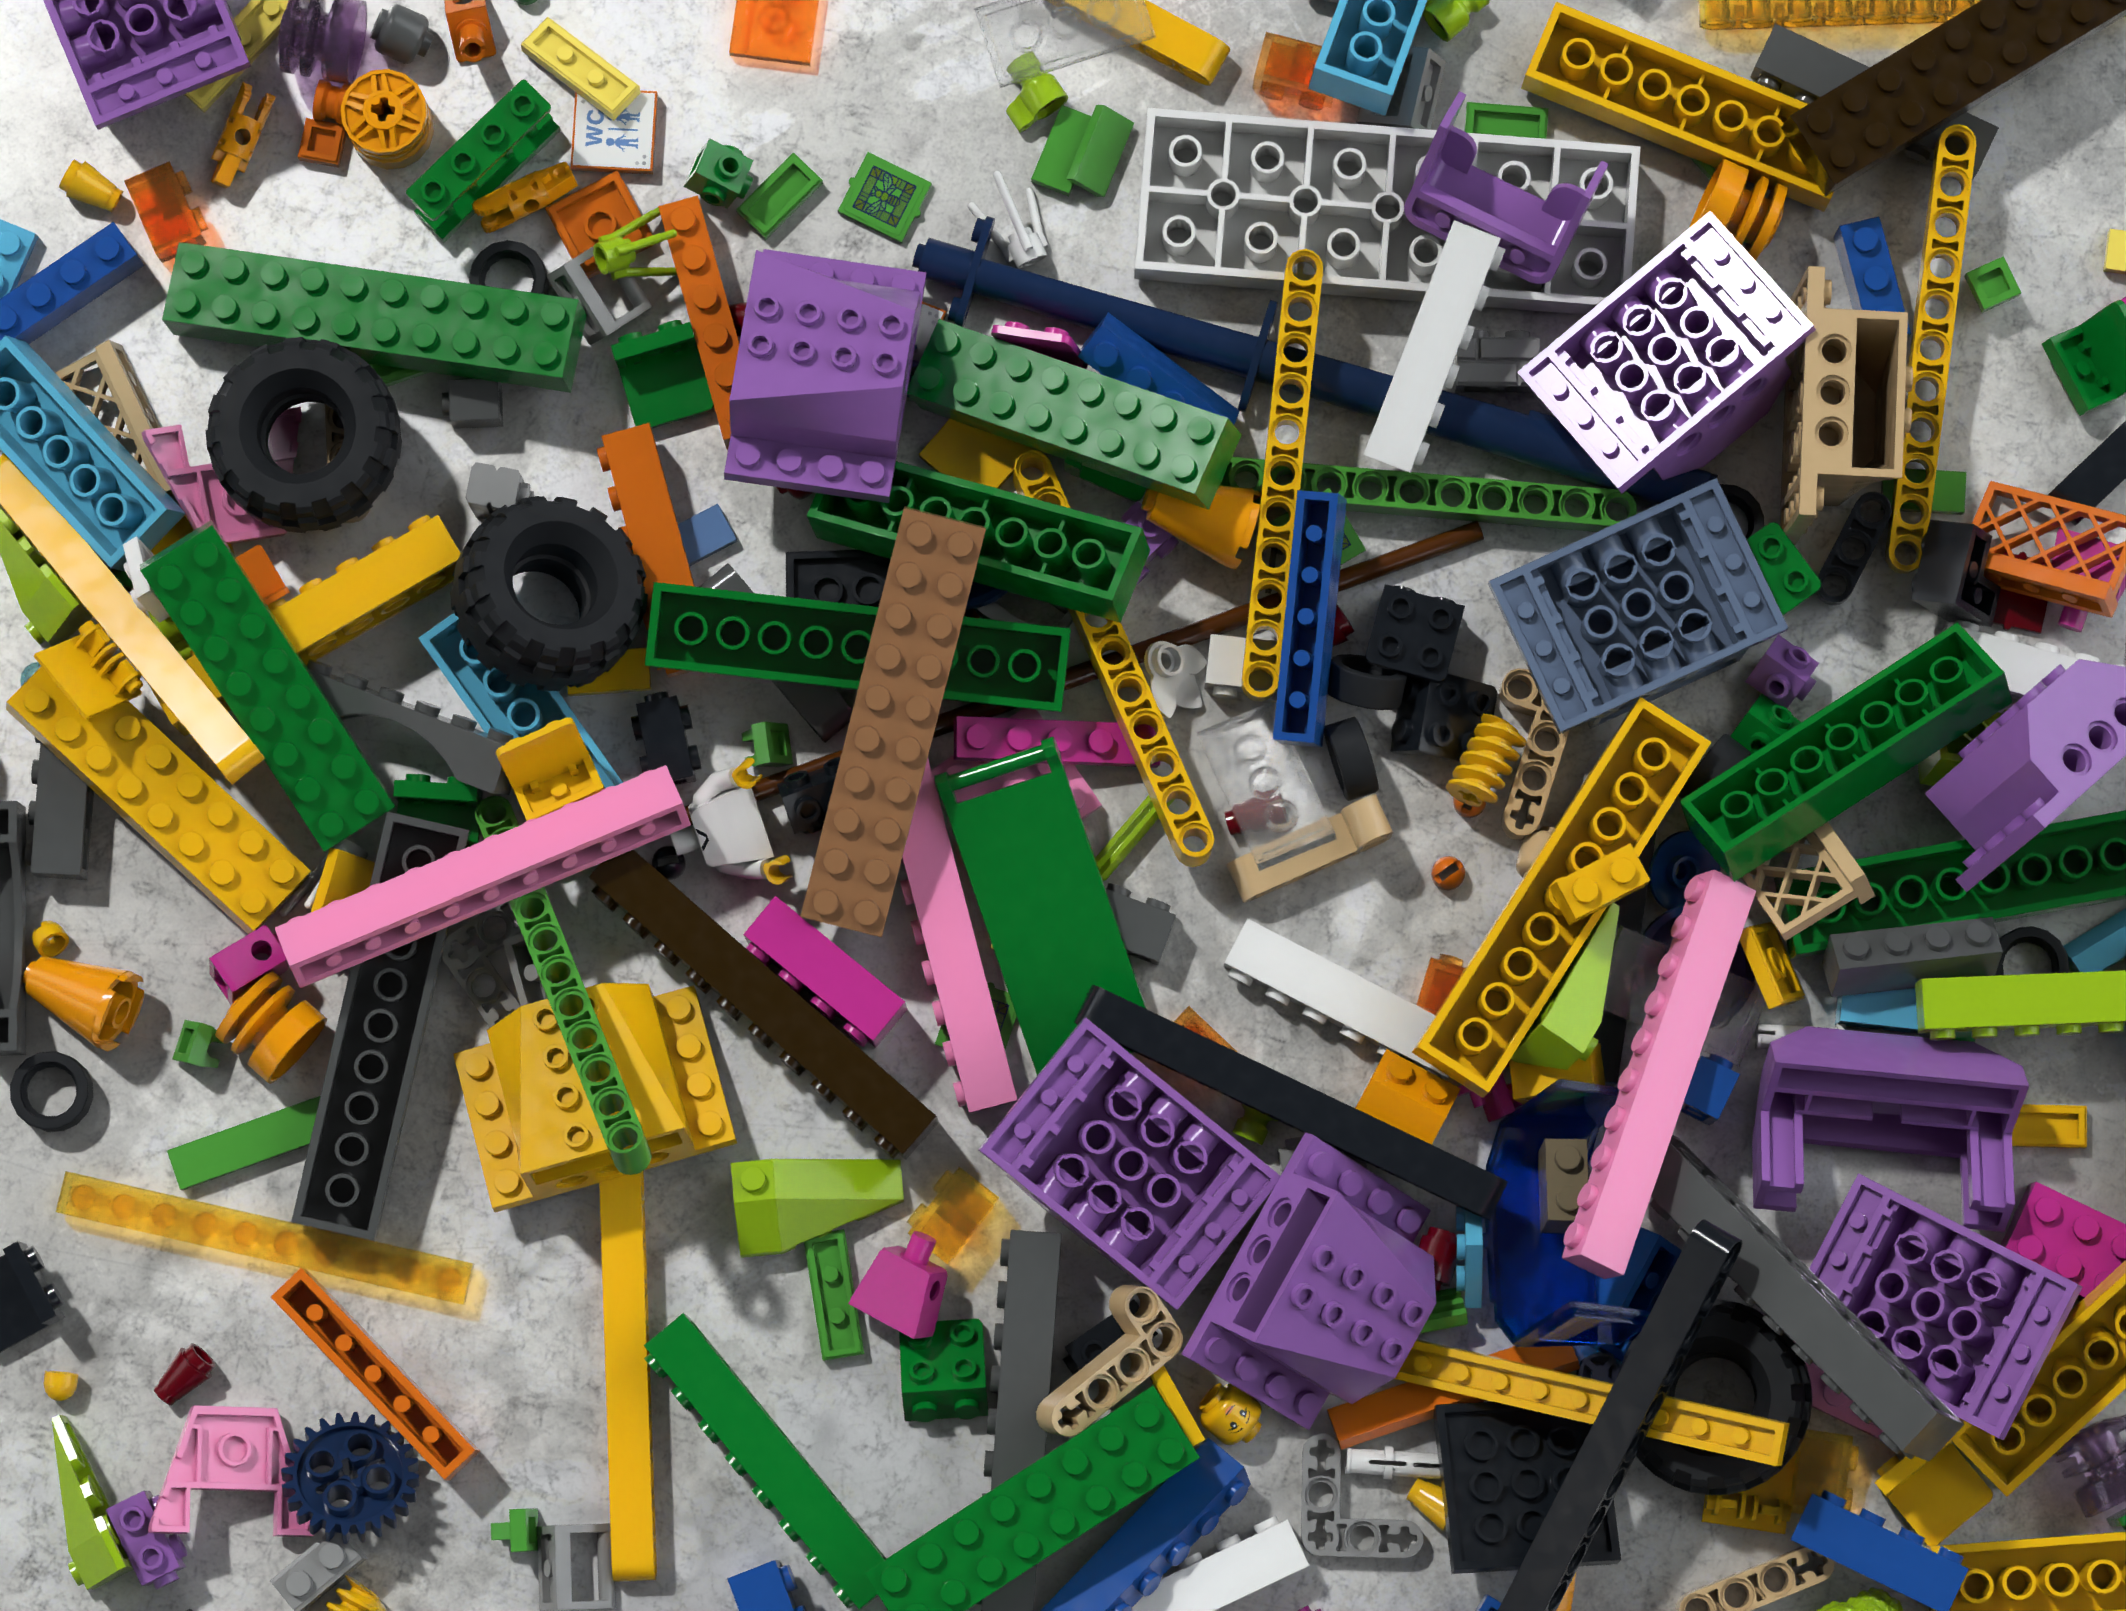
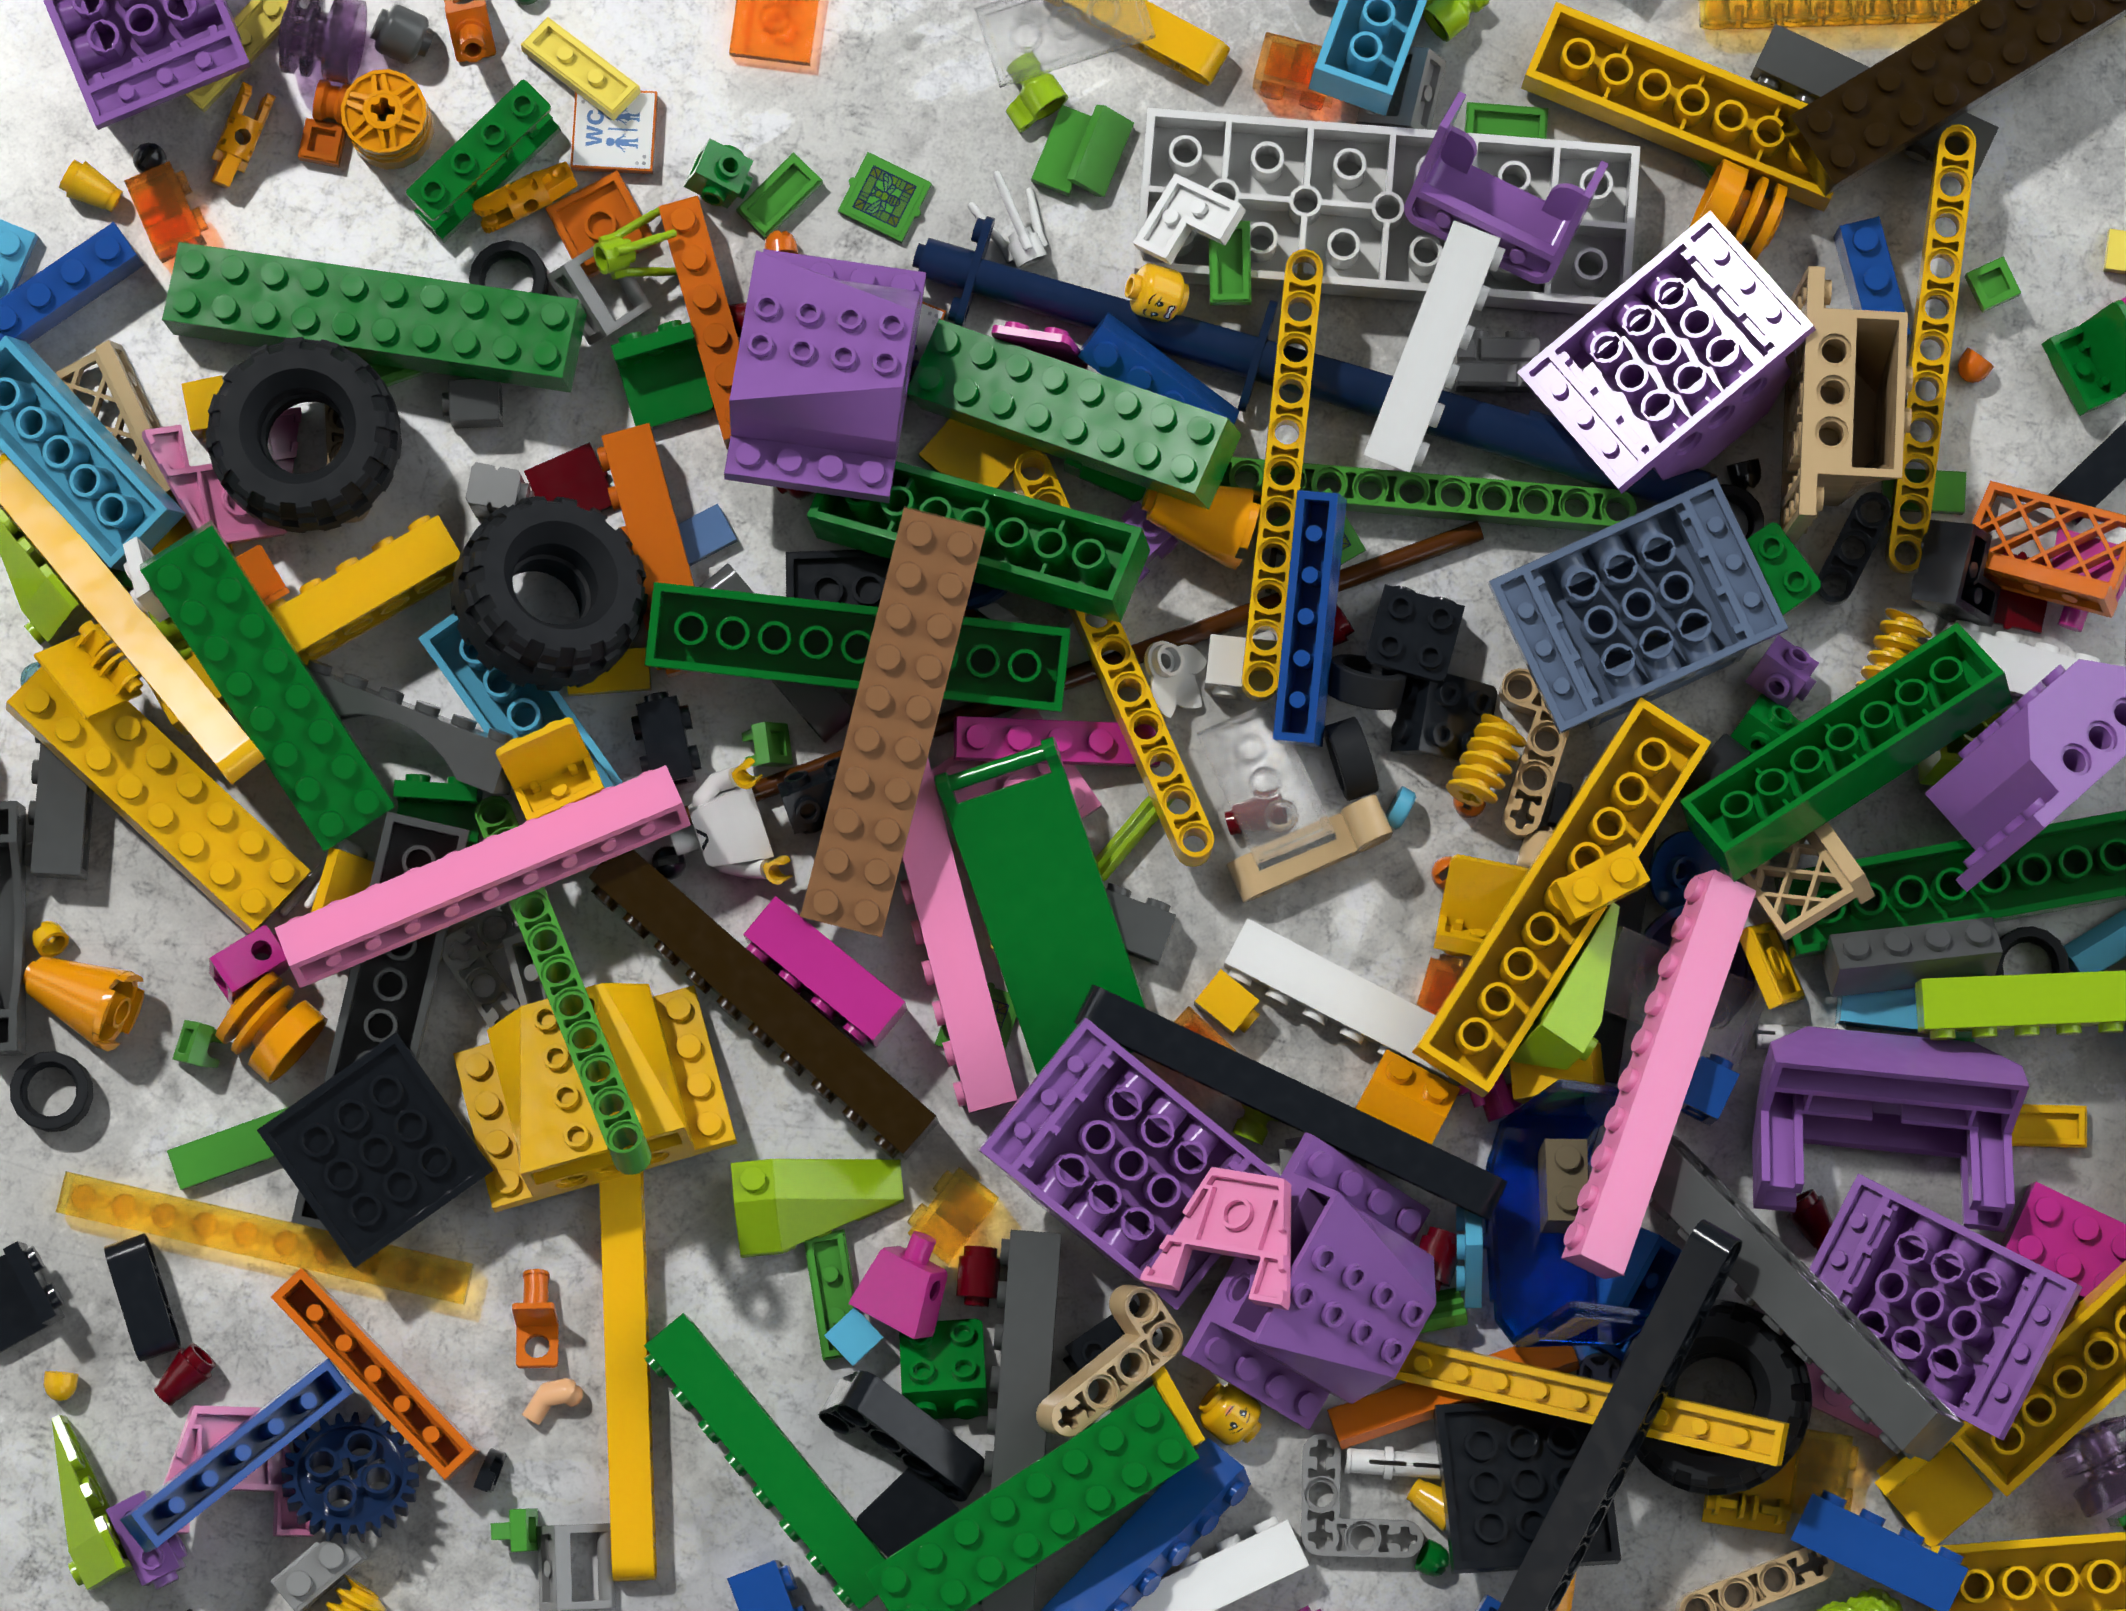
none -> black beam [104,1233,181,1362]
none -> blue brick [120,1358,354,1553]
none -> black hinge [133,142,167,177]
none -> yellow brick [181,375,224,442]
none -> black plate [257,1032,494,1269]
none -> black tile [473,1448,507,1493]
none -> orange bracket [512,1269,559,1368]
none -> light nougat arm [522,1378,583,1425]
none -> dark red piece [524,442,612,512]
none -> orange hinge [764,230,798,254]
none -> black beam [818,1370,985,1502]
none -> medium azure tile [824,1307,884,1366]
none -> black bracket [857,1468,960,1557]
none -> dark red brick [956,1246,1000,1307]
none -> yellow head [1125,263,1189,322]
none -> white plate [1133,173,1246,265]
none -> bright pink wing [1140,1167,1291,1310]
none -> yellow brick [1194,969,1260,1036]
none -> bright green tile [1209,221,1252,306]
none -> medium azure tile [1385,786,1416,829]
none -> green hinge [1414,1539,1450,1577]
none -> yellow bracket [1433,854,1529,956]
none -> black tile [1546,781,1574,827]
none -> black hinge [1726,458,1761,490]
none -> dark red cone [1787,1189,1833,1251]
none -> yellow piece [1855,608,1932,687]
none -> orange hinge [1958,348,1994,383]

